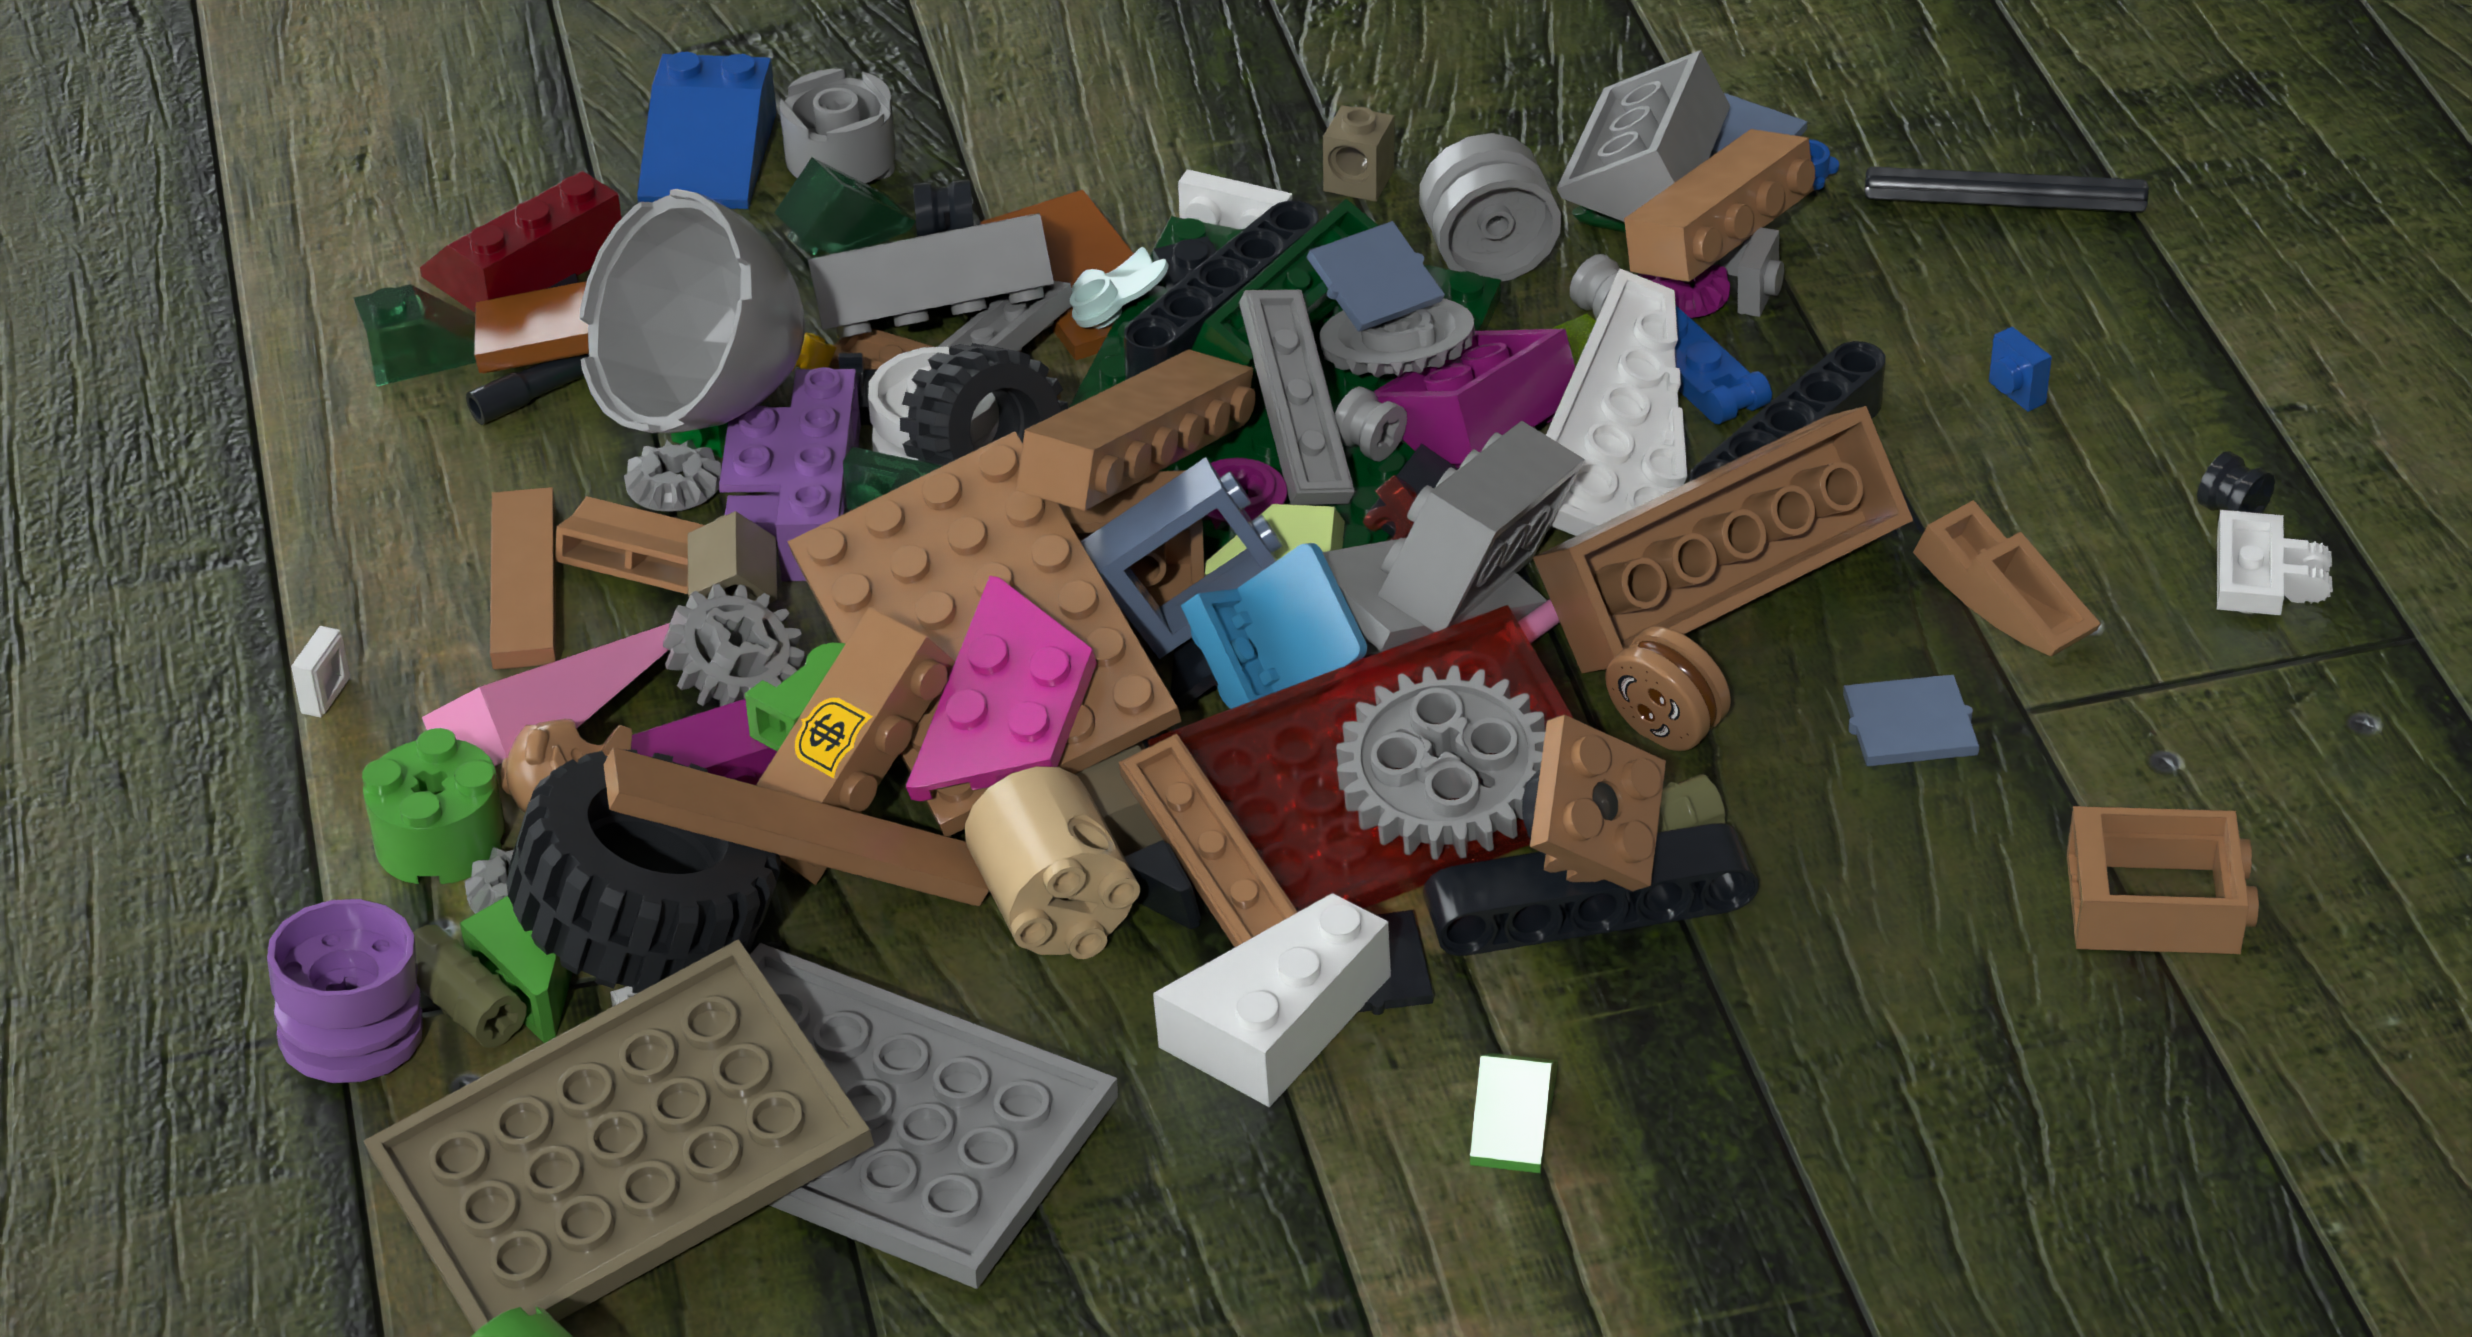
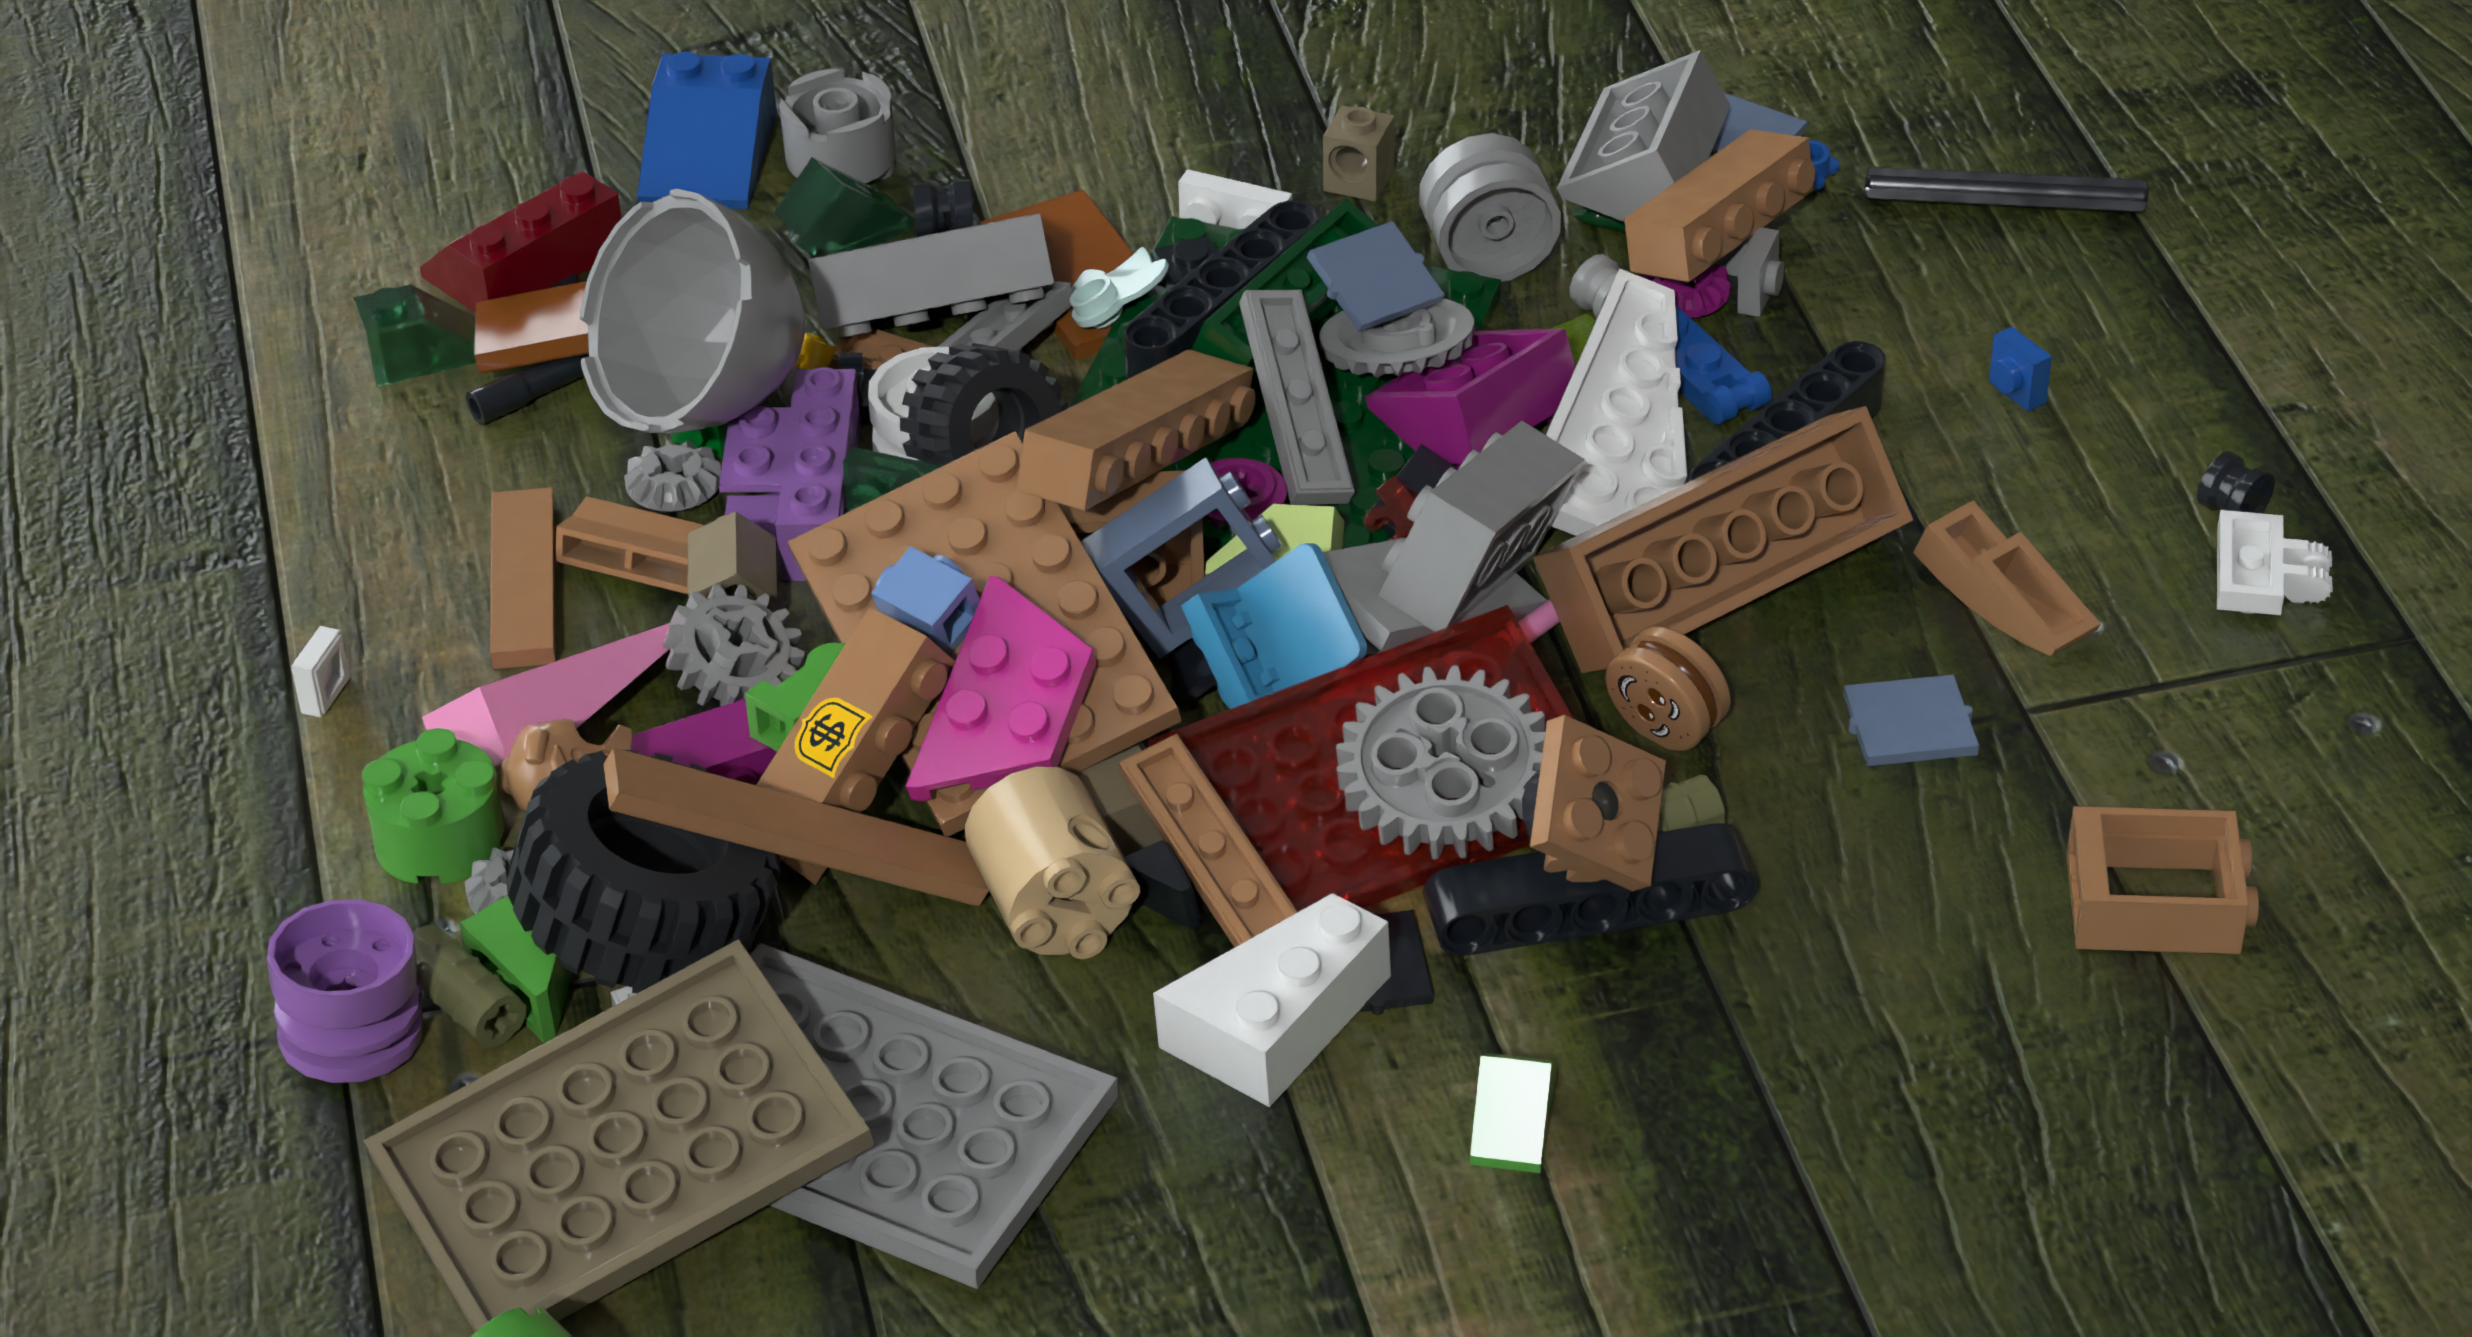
light grey wheel [1334,386,1407,462] -> none
none -> medium blue brick [871,546,979,656]

